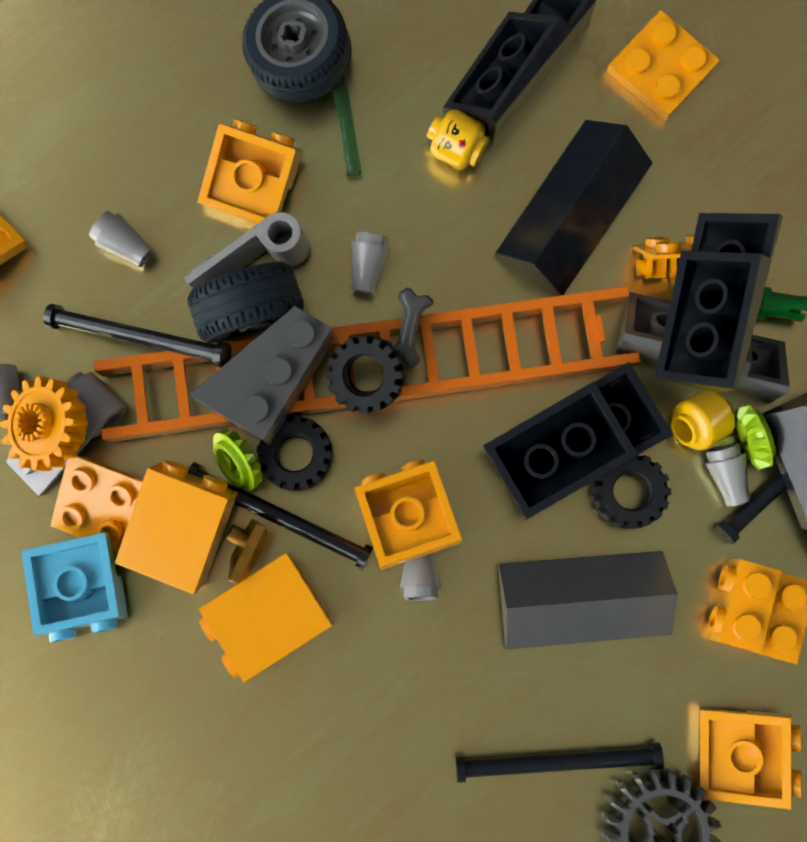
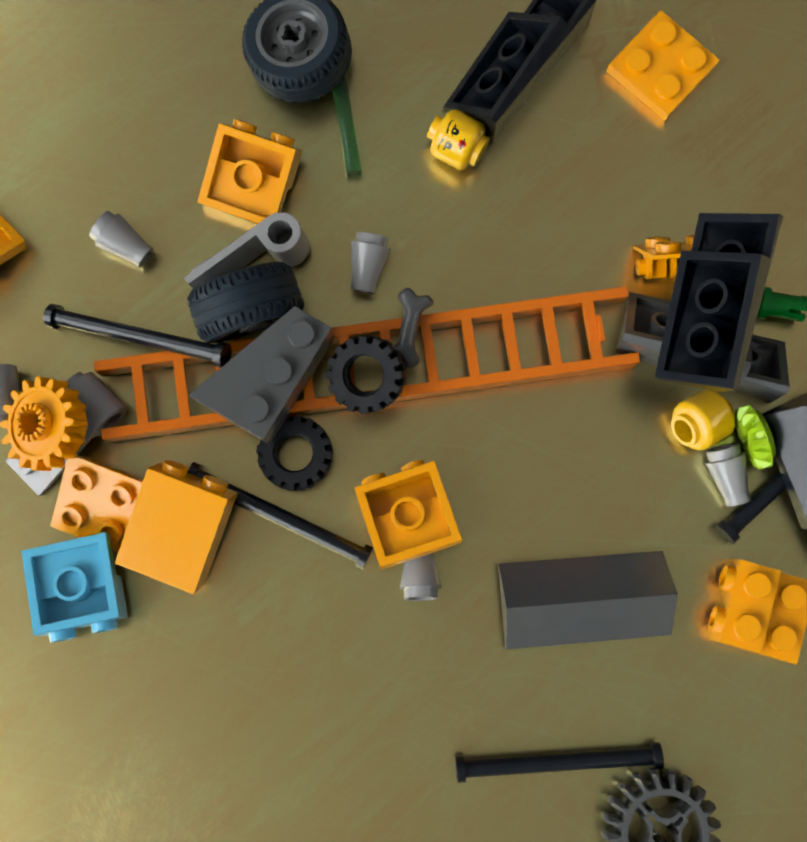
light orange brick [199,553,334,683] -> none
lime gear [213,429,262,492] -> none
pearl gold piece [225,519,267,585] -> none
black slope [483,362,673,520] -> none
black slope [495,120,653,296] -> none
black tyre [591,455,671,529] -> none
light orange plate [700,708,802,810] -> none

